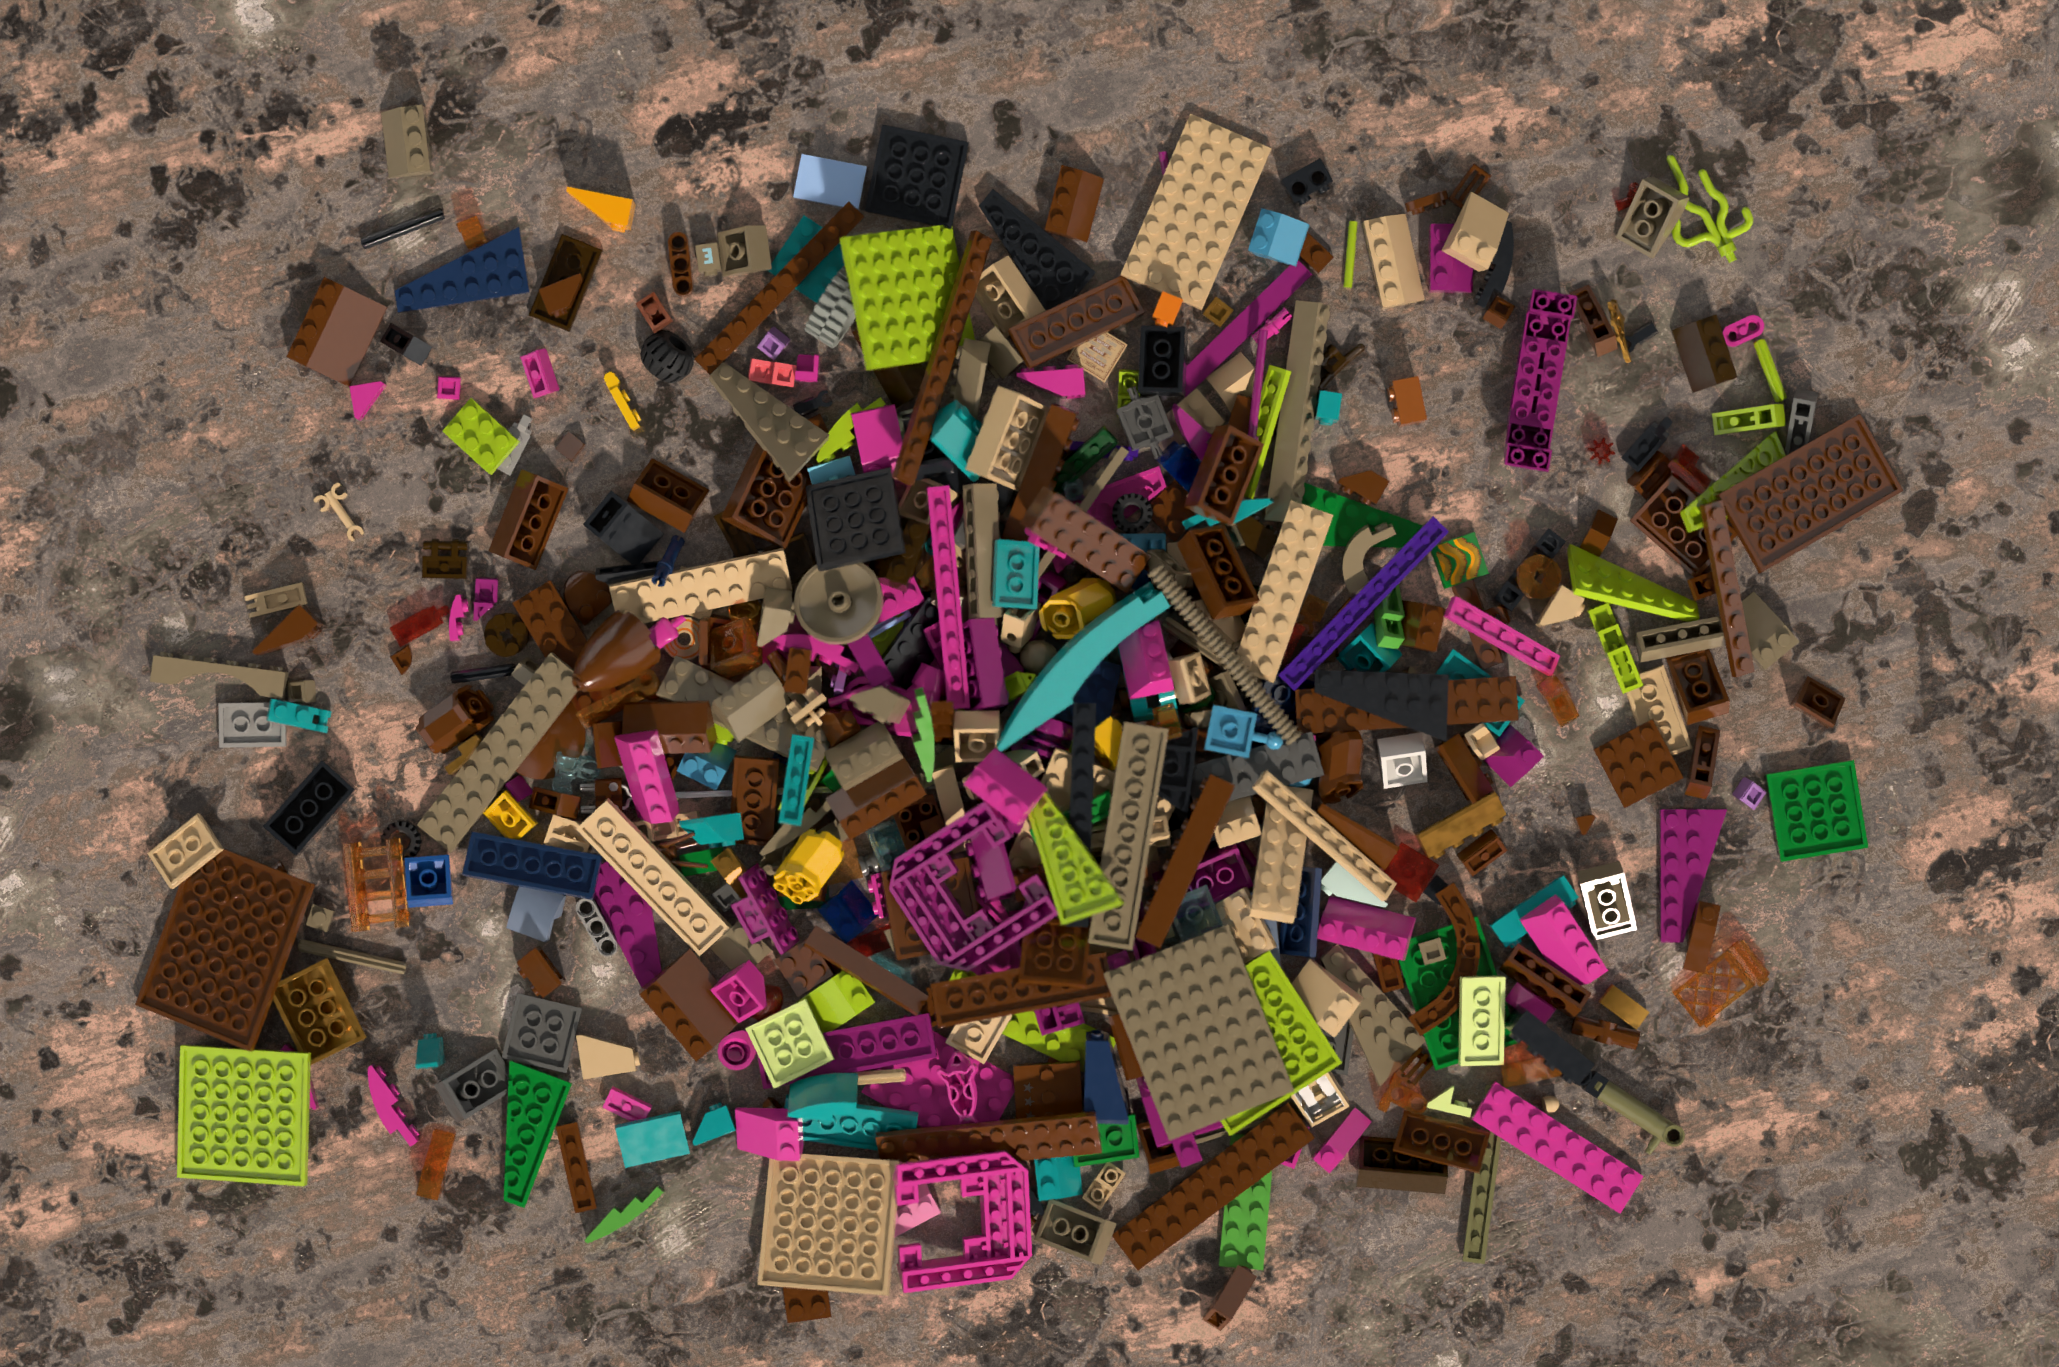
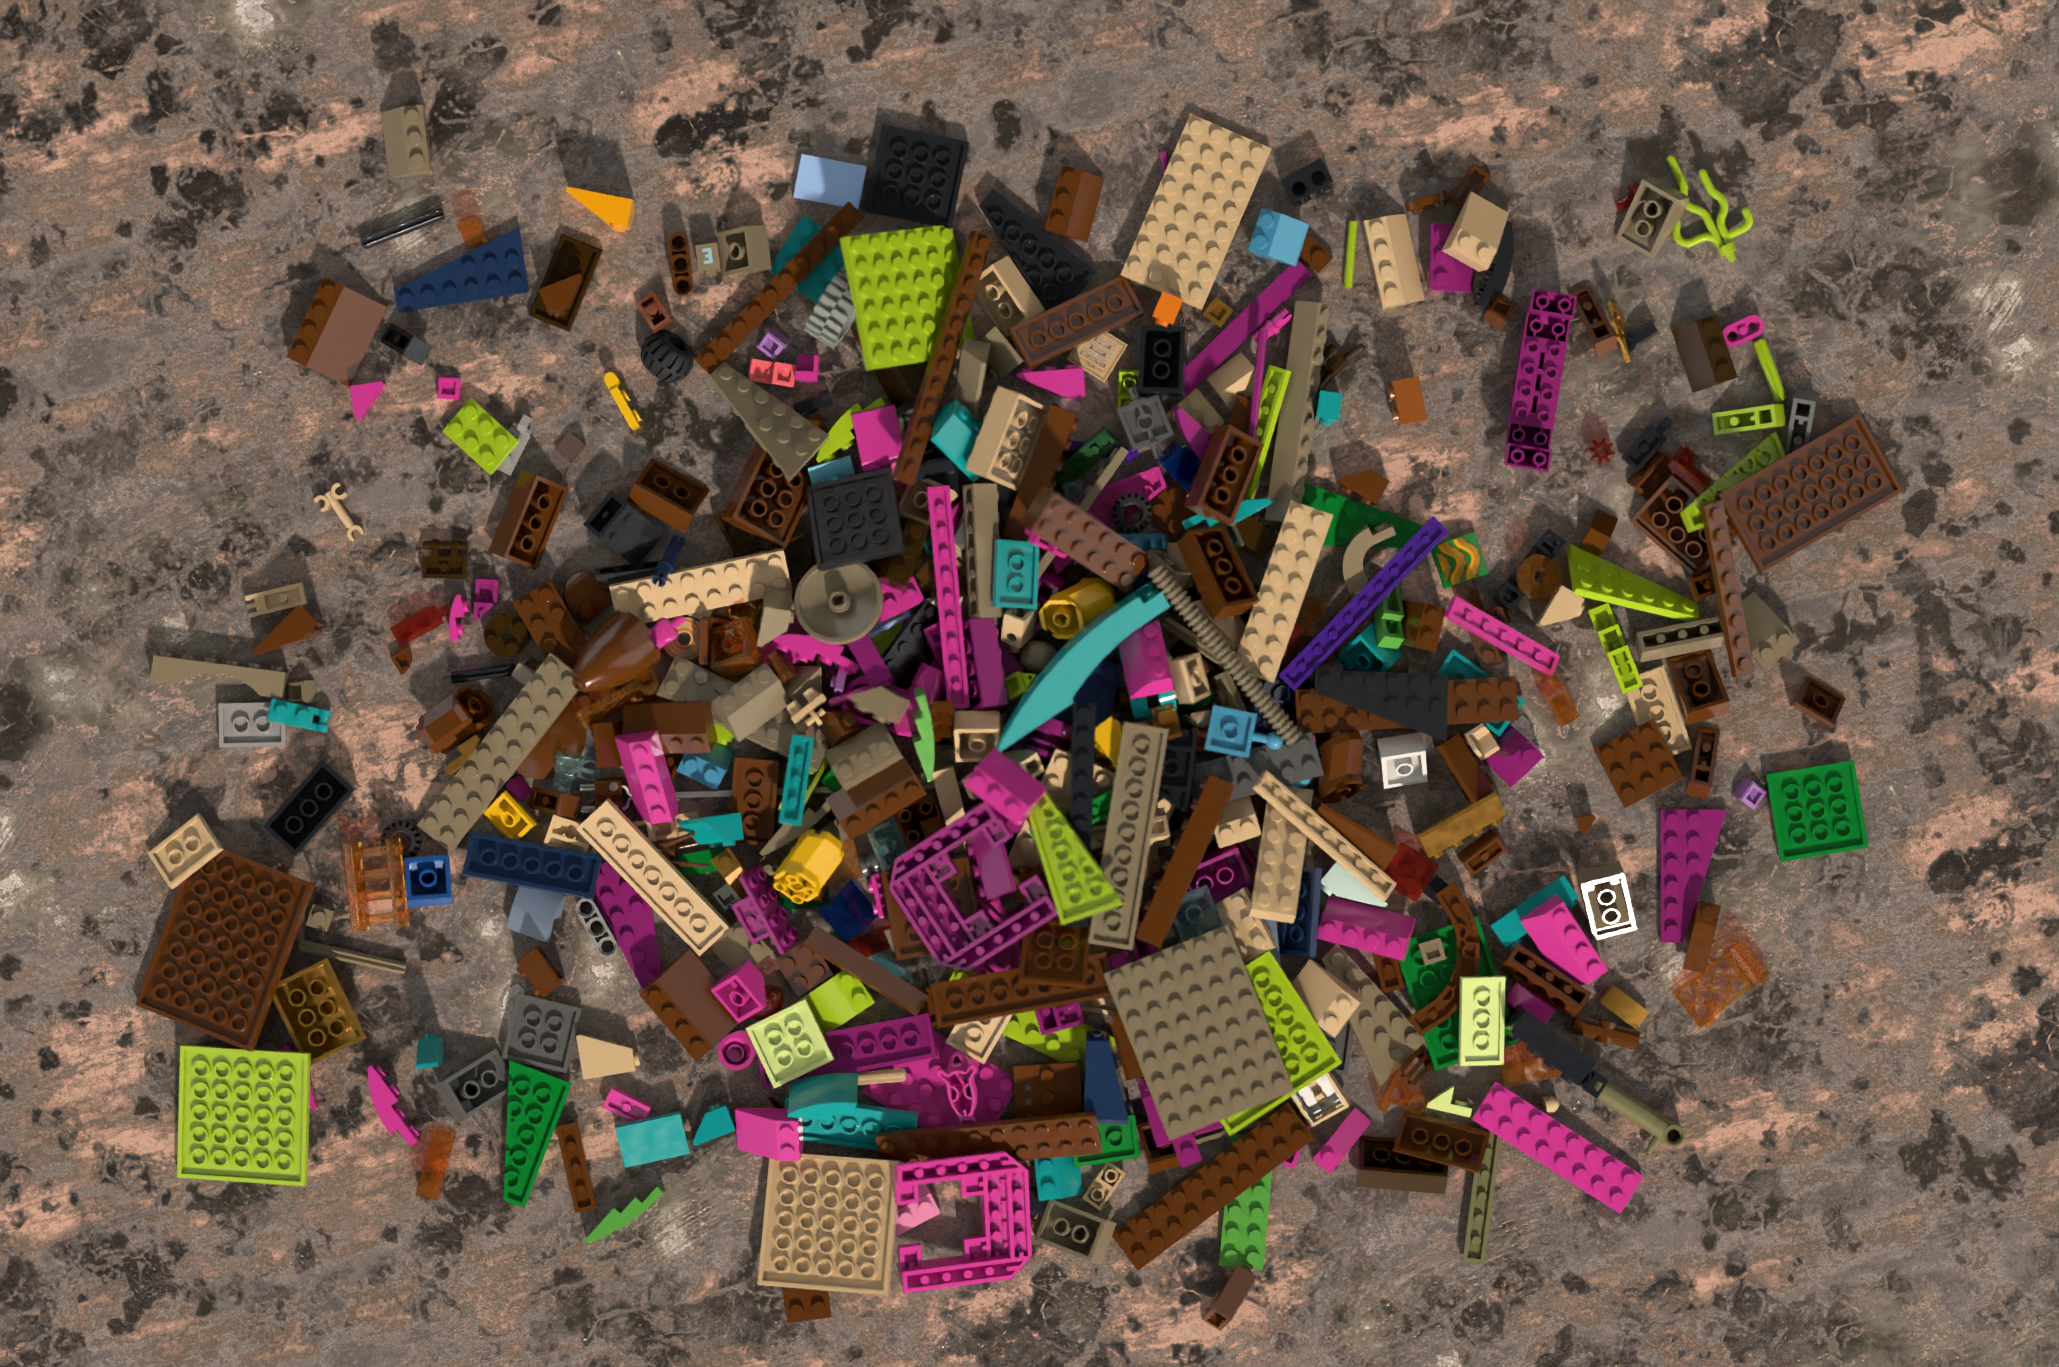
dark pink slope [520,349,559,398] -> none
reddish brown plate [784,646,813,694] -> none

